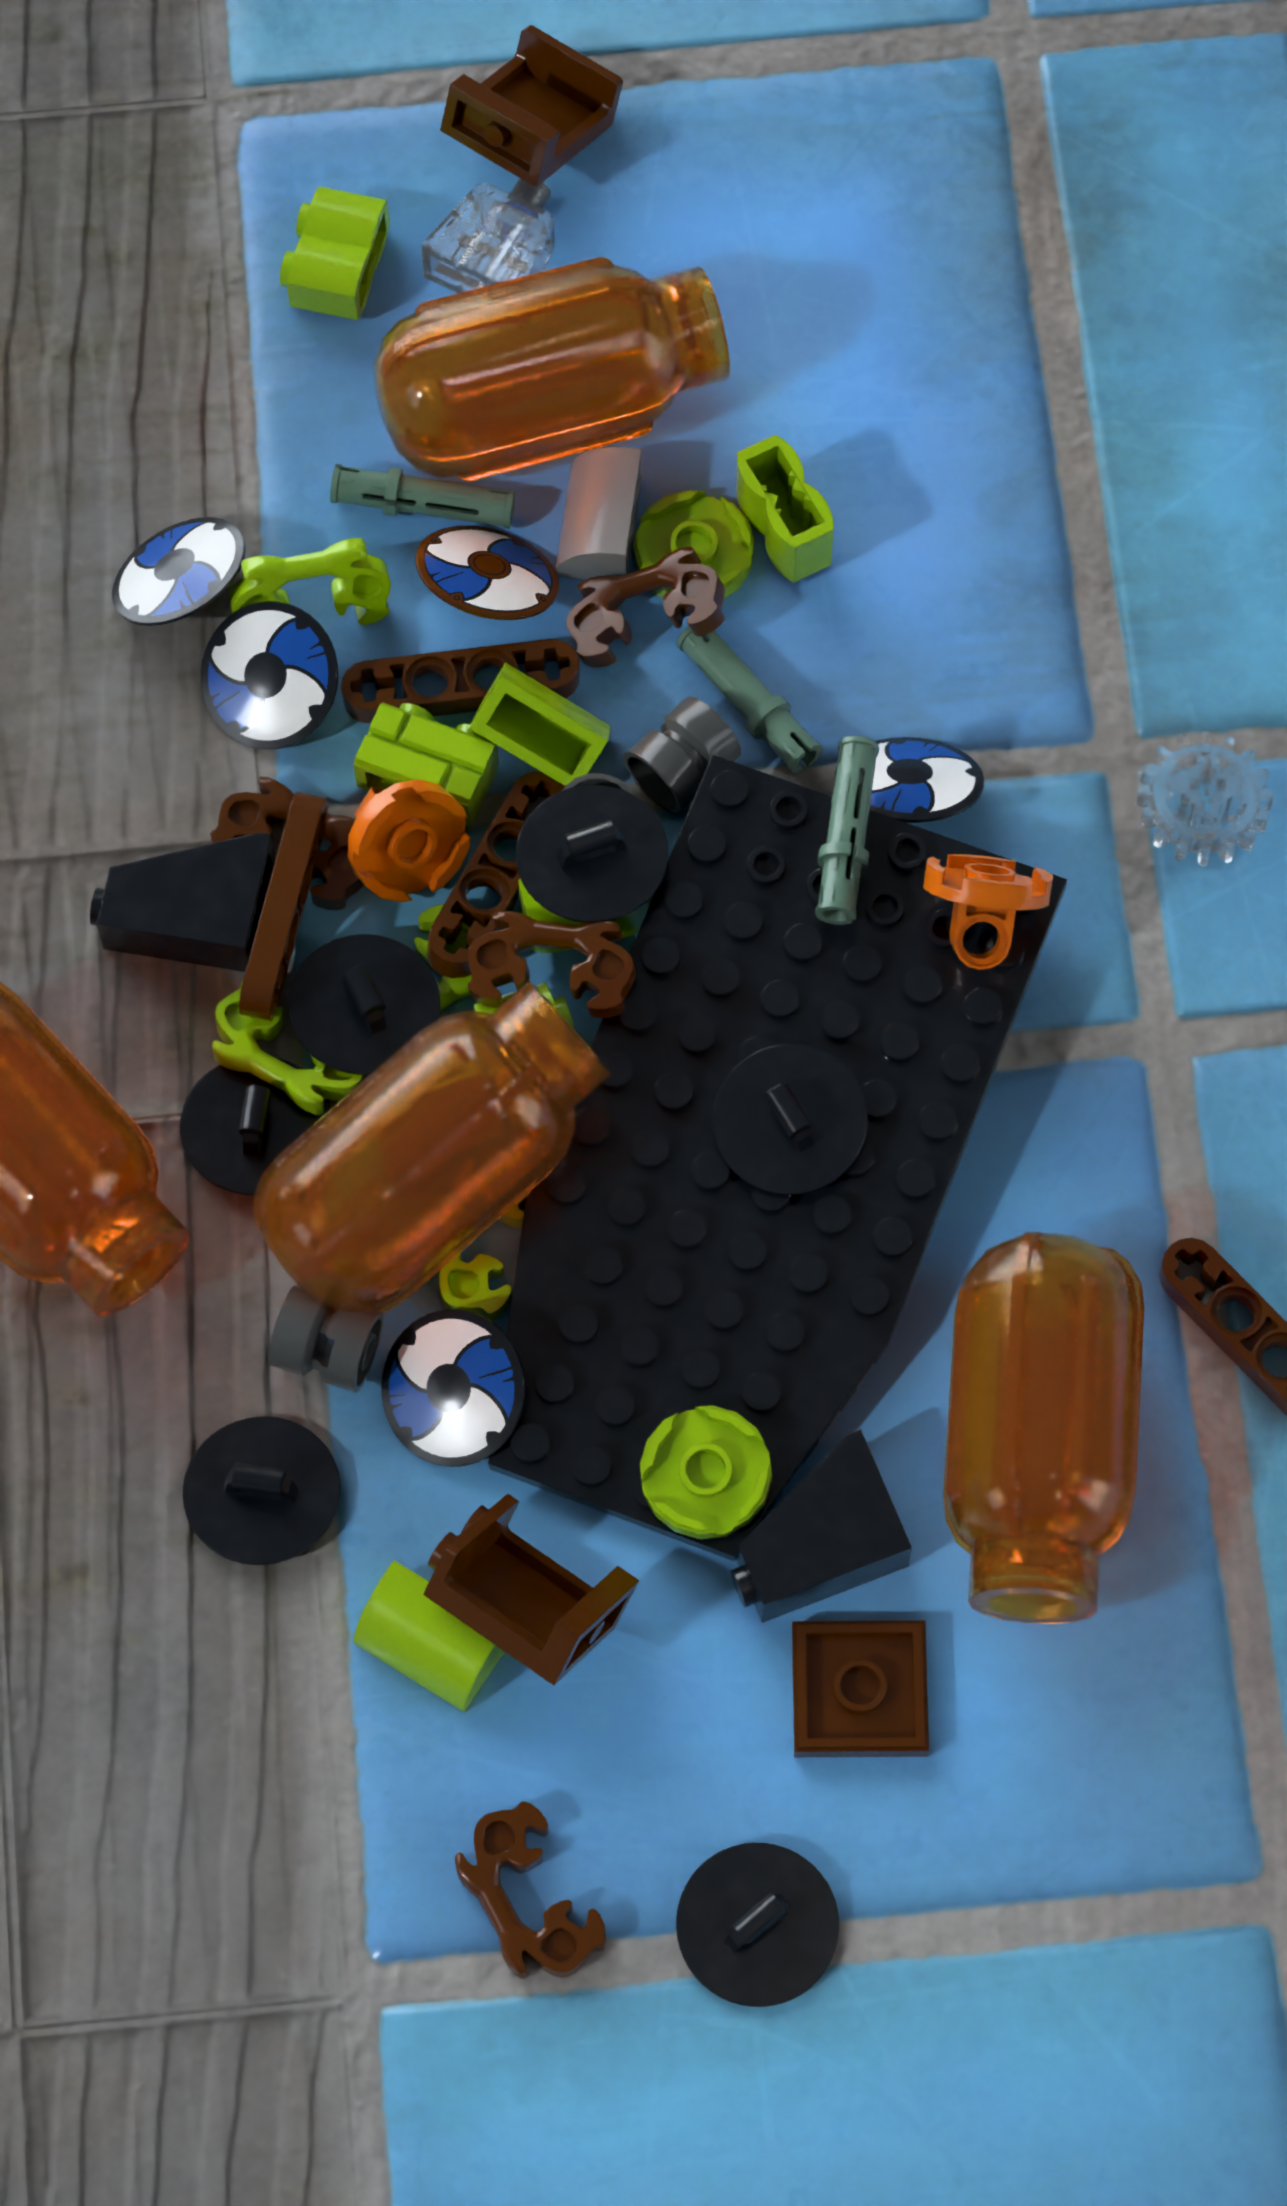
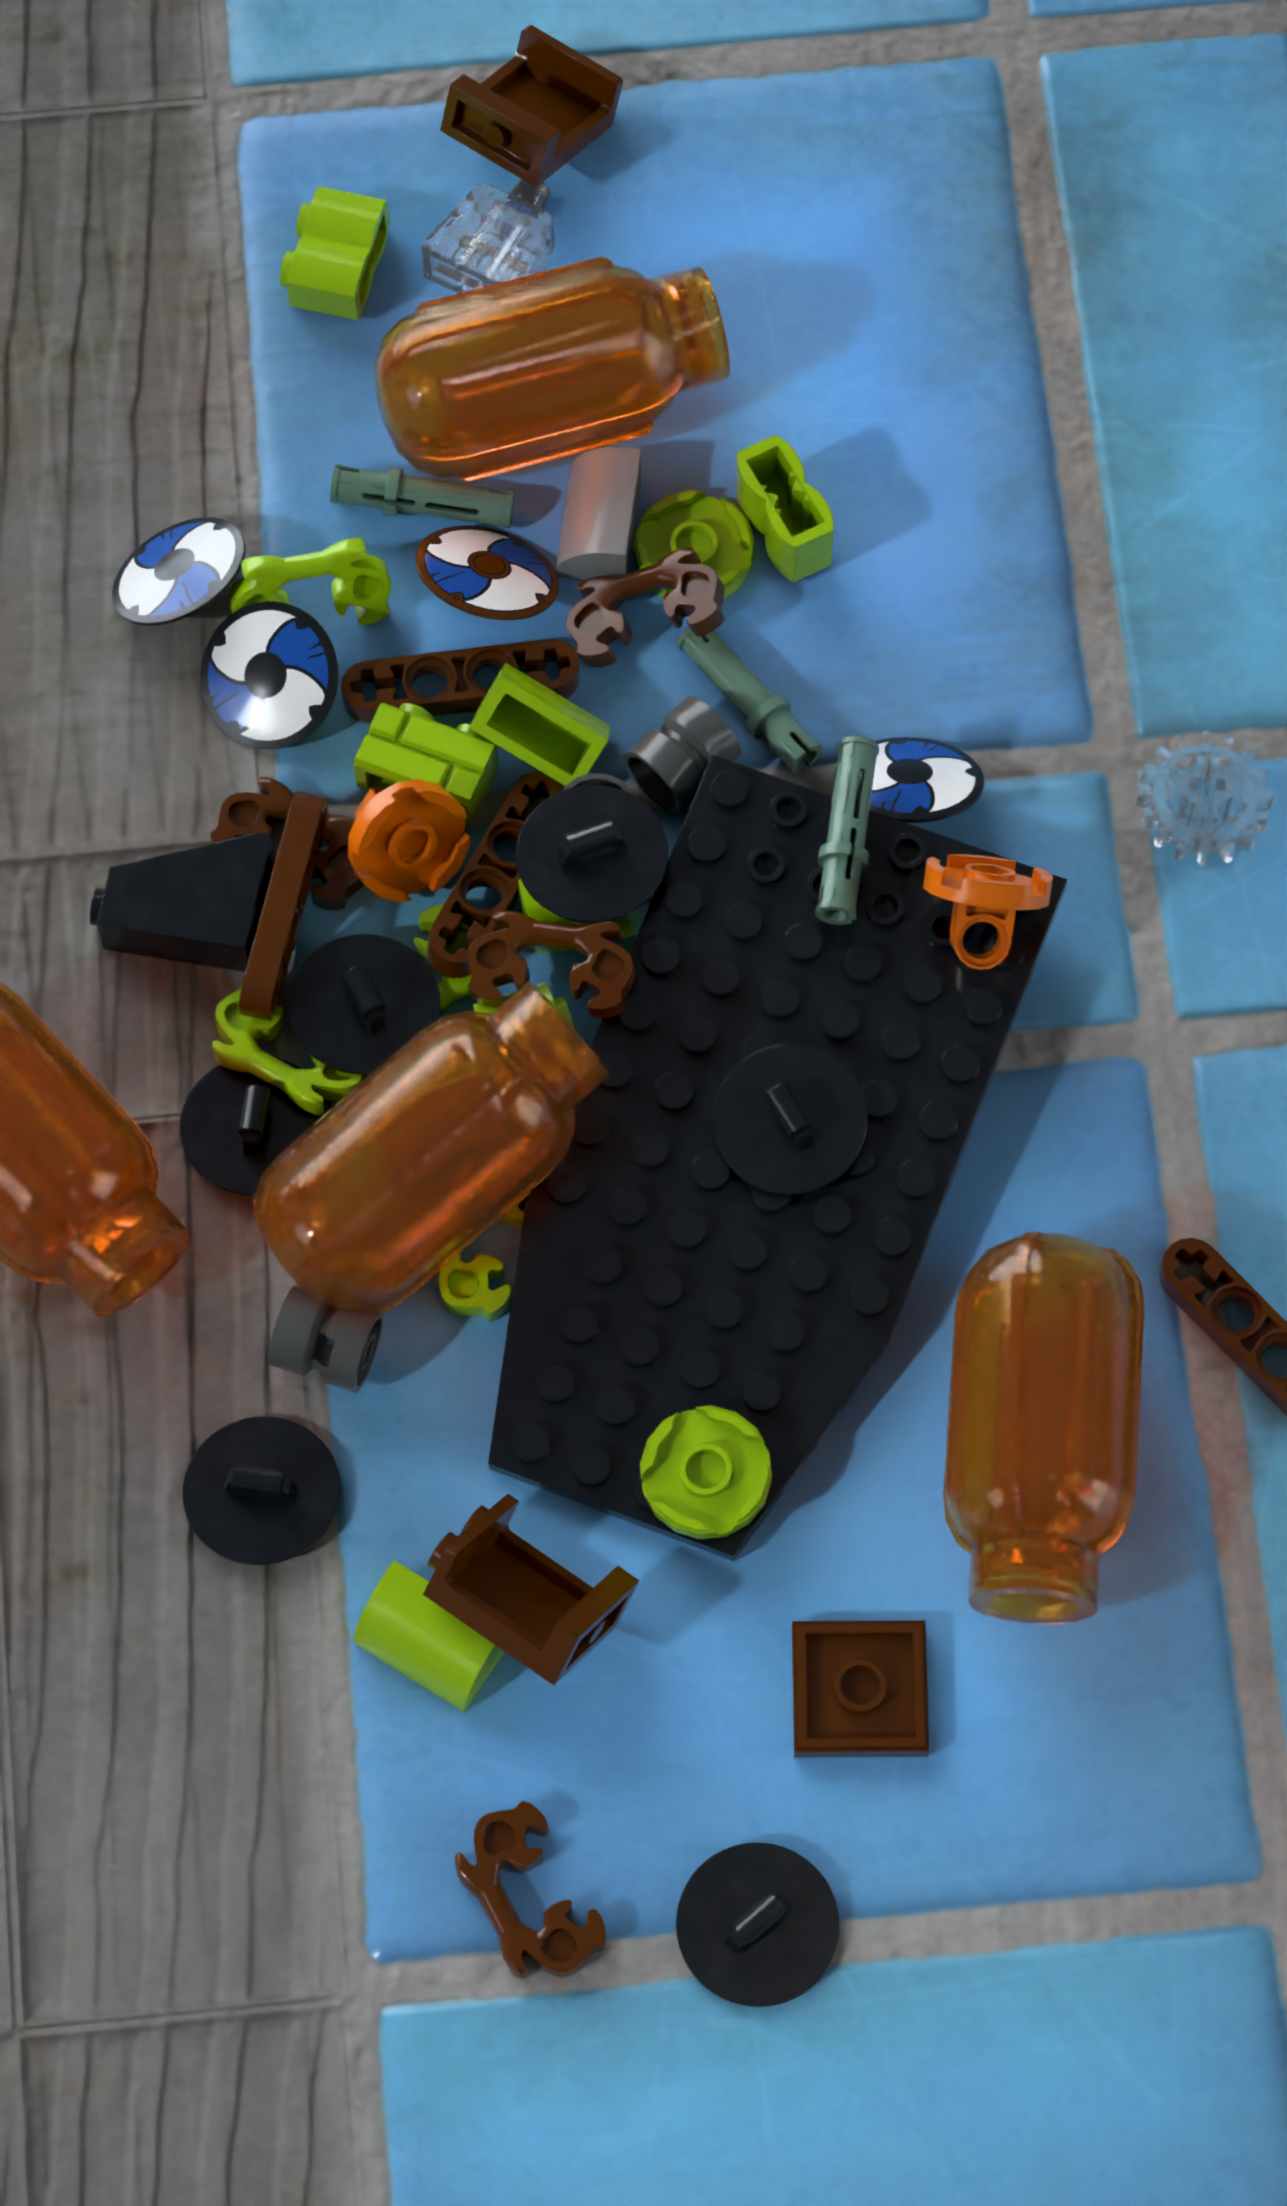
shield [381,1309,526,1467] -> none
black slope [730,1429,912,1623] -> none

